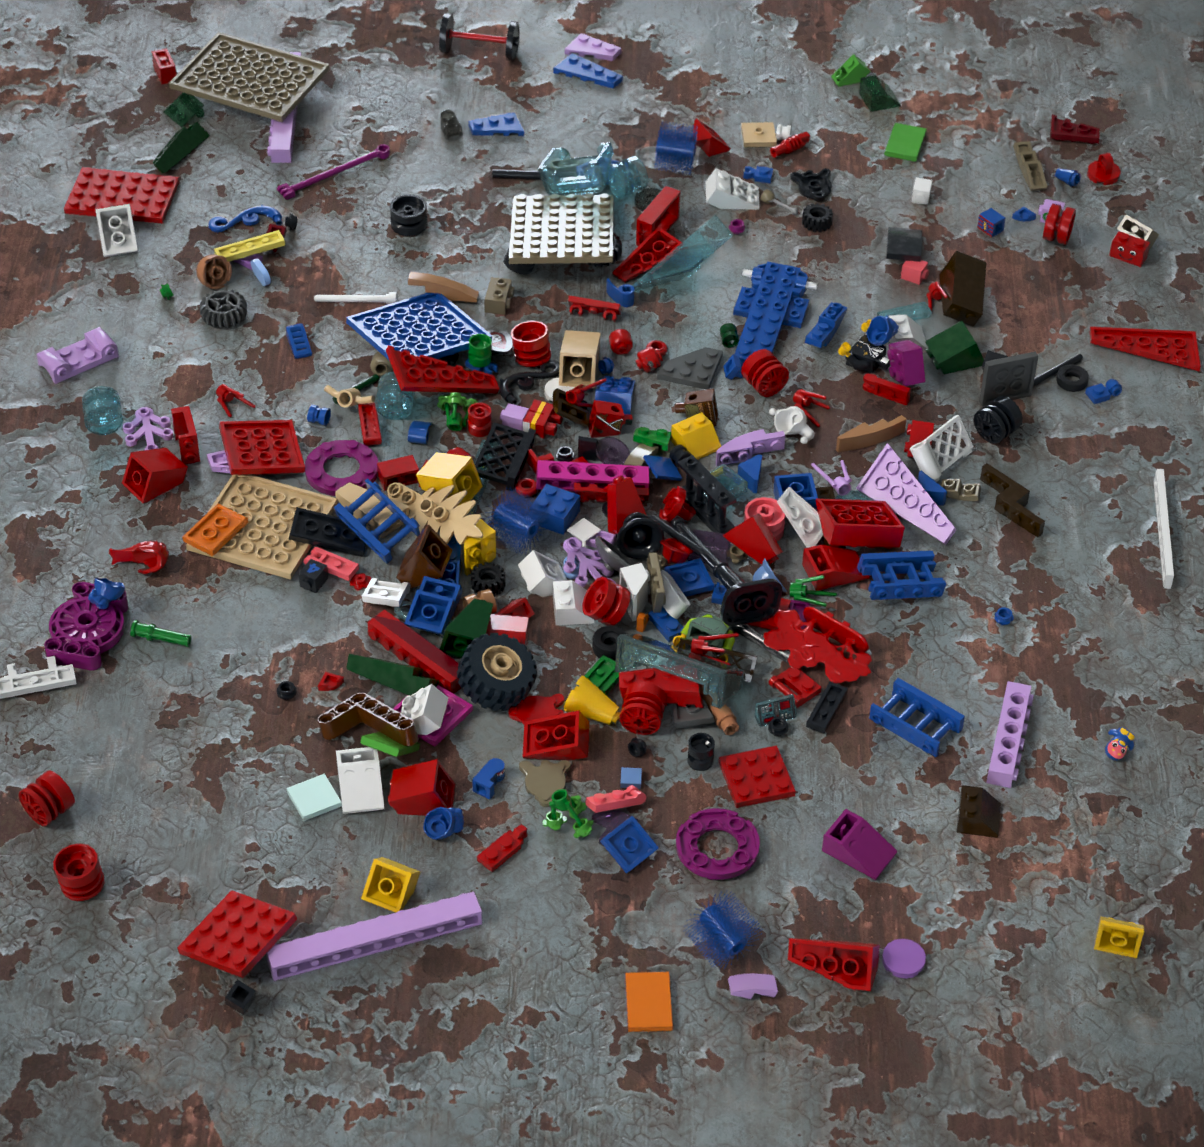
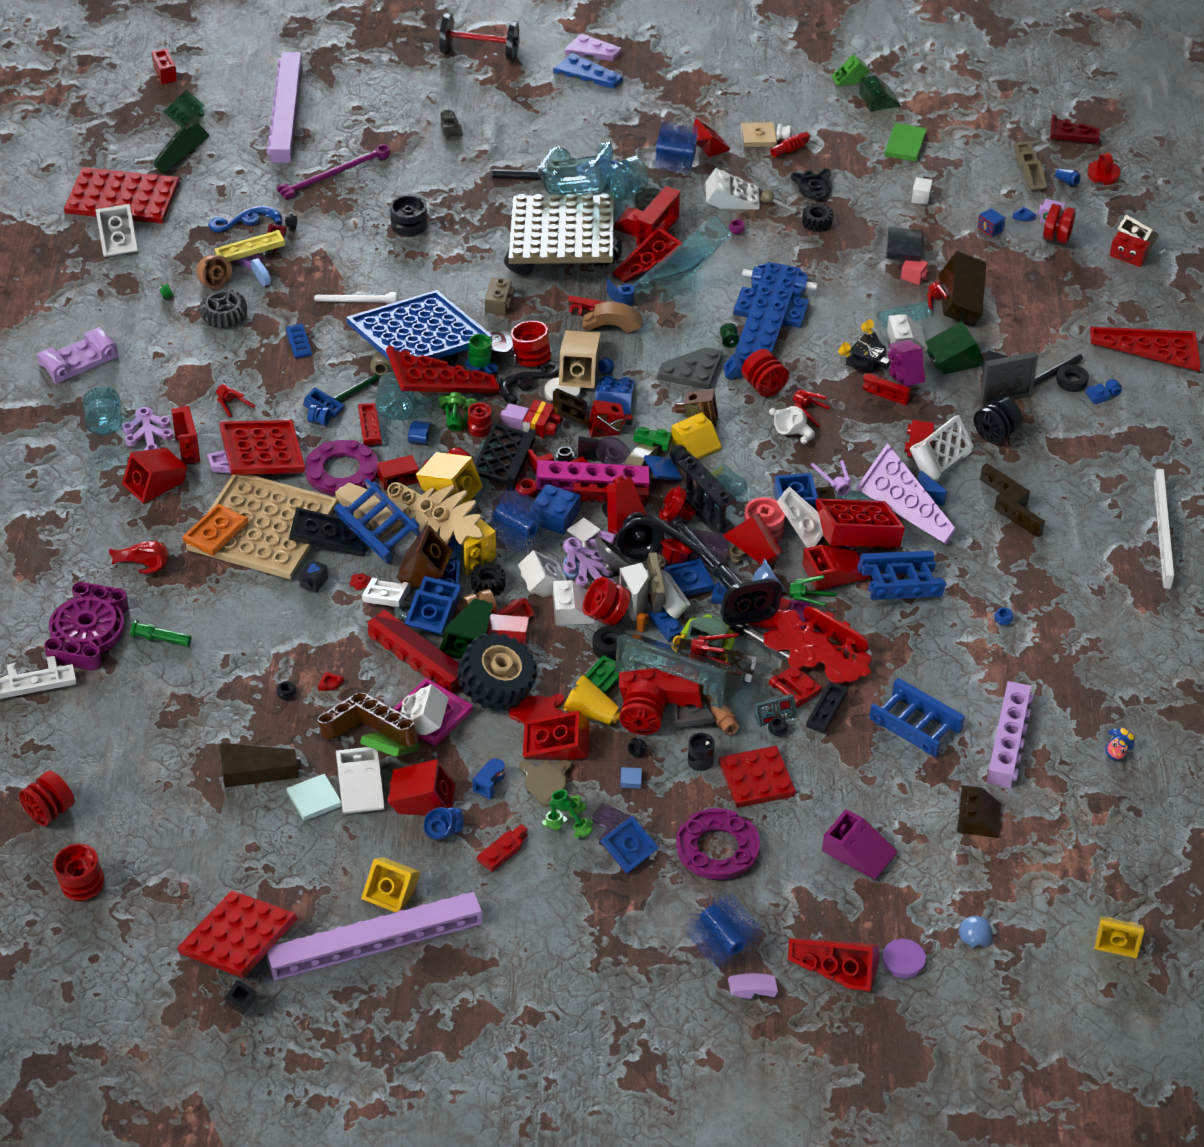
blue hair [88,578,125,610] -> none
dark tan plate [169,32,330,122] -> none
coral plate [303,547,359,581] -> none
tan piece [324,385,375,407] -> none
dark green wedge [346,654,439,696] -> none
medium nougat slope [408,271,479,302] -> none
wing [468,112,524,136] -> none
red plant [566,378,607,408] -> none
coral plate [586,785,646,813] -> none
red head [609,329,633,355] -> none
orange tile [625,972,673,1032] -> none
red head [635,346,663,373] -> none
red piece [646,340,668,357] -> none
lavender slope [716,429,785,466] -> none
blue slope [737,454,762,493] -> none
blue plate [743,166,773,183] -> none
blue slope [805,302,847,348] -> none
medium nougat slope [836,415,906,452] -> none
blue hair [866,316,899,346] -> none
dark tan slope [941,479,981,501] -> none
none -> dark brown slope [219,743,302,788]
none -> blue slope [303,387,345,418]
none -> medium nougat arch [582,302,643,334]
none -> red slope [613,208,643,237]
none -> medium blue hair [959,916,993,948]

